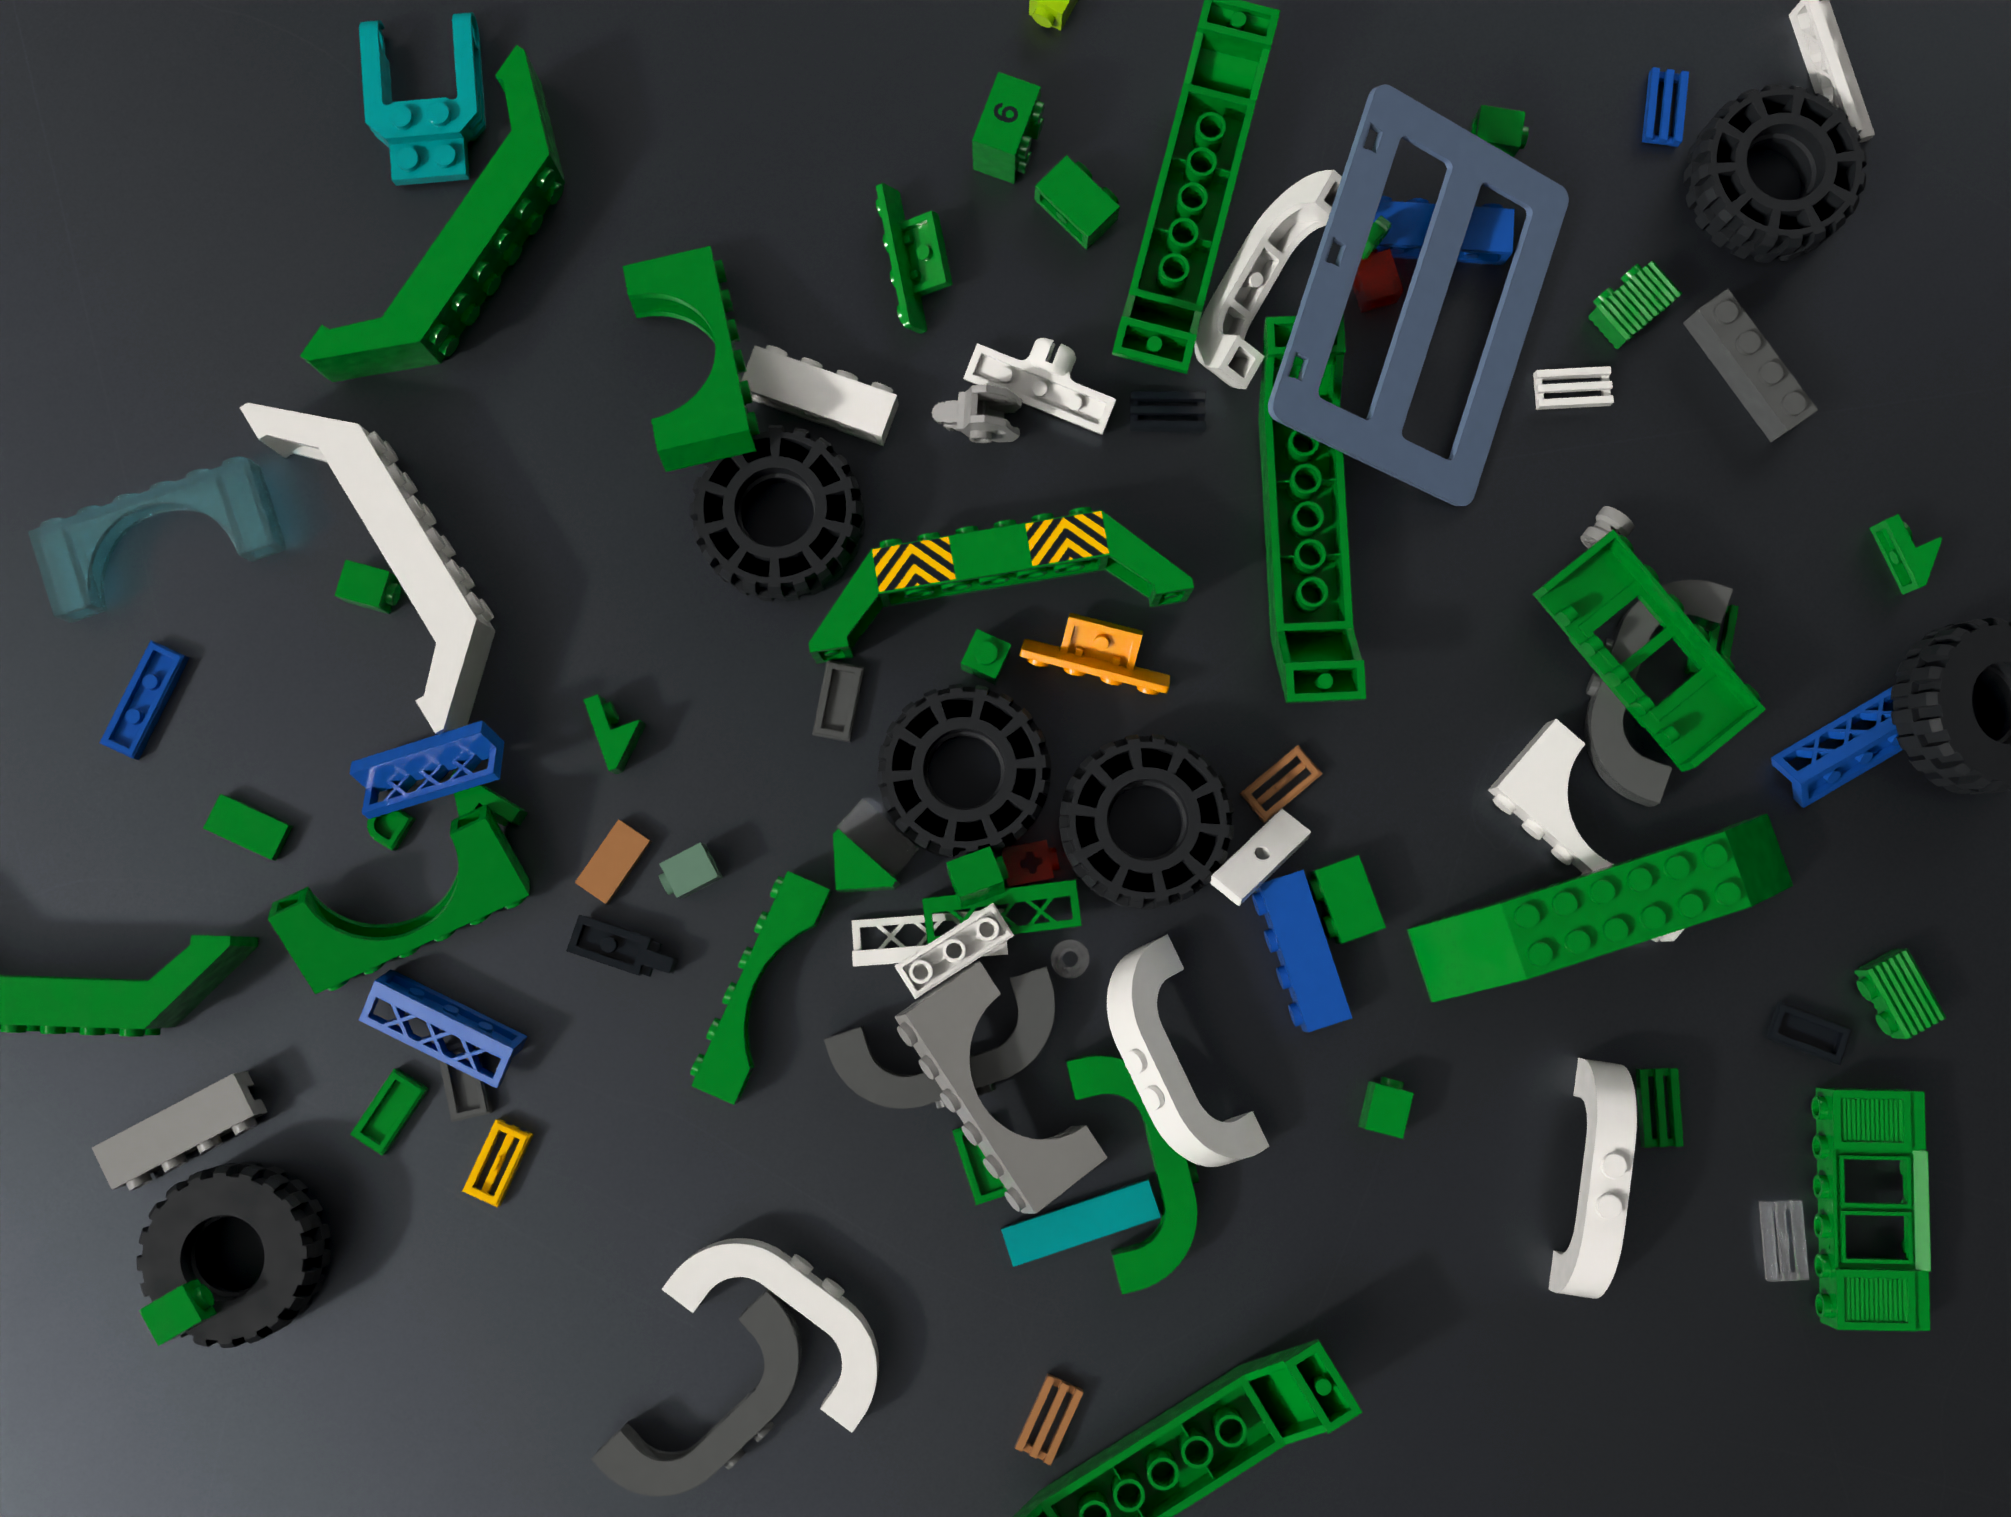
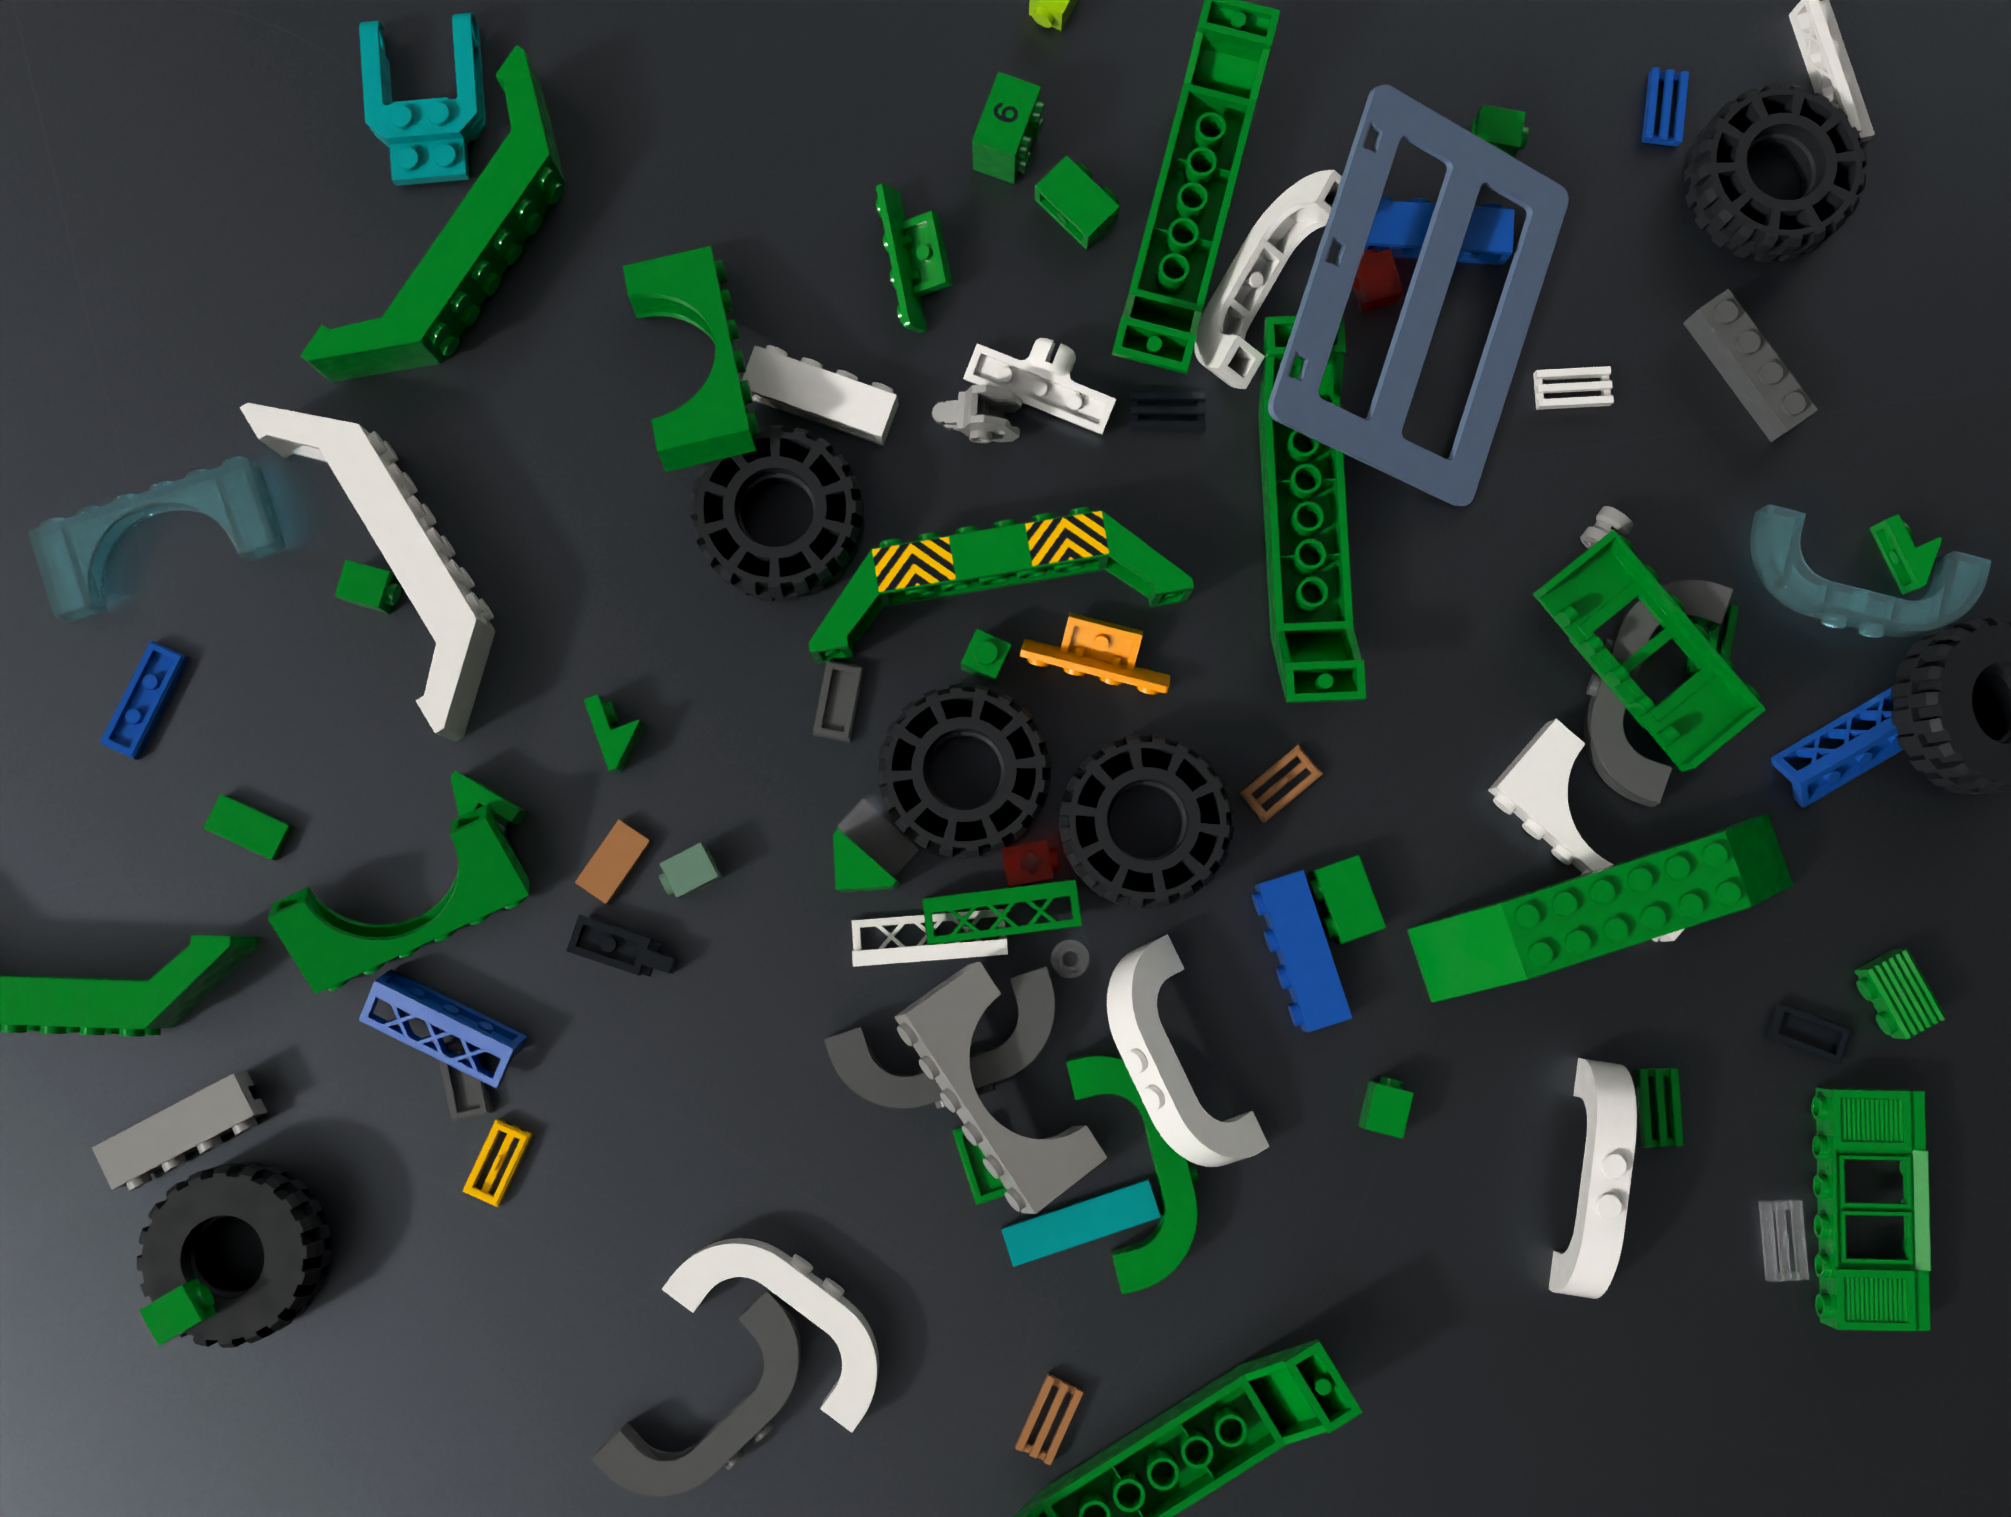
blue fence [349,720,505,819] -> none
green tile [350,1068,429,1156] -> none
green tile [367,810,416,851] -> none
green arch [690,871,833,1105] -> none
white tile [894,903,1014,999] -> none
green brick [946,846,1009,909] -> none
white tile [1209,809,1311,906] -> none
green tile [1362,215,1392,260] -> none
green brick [1588,260,1683,349] -> none
none -> clear light blue arch [1750,504,1992,638]

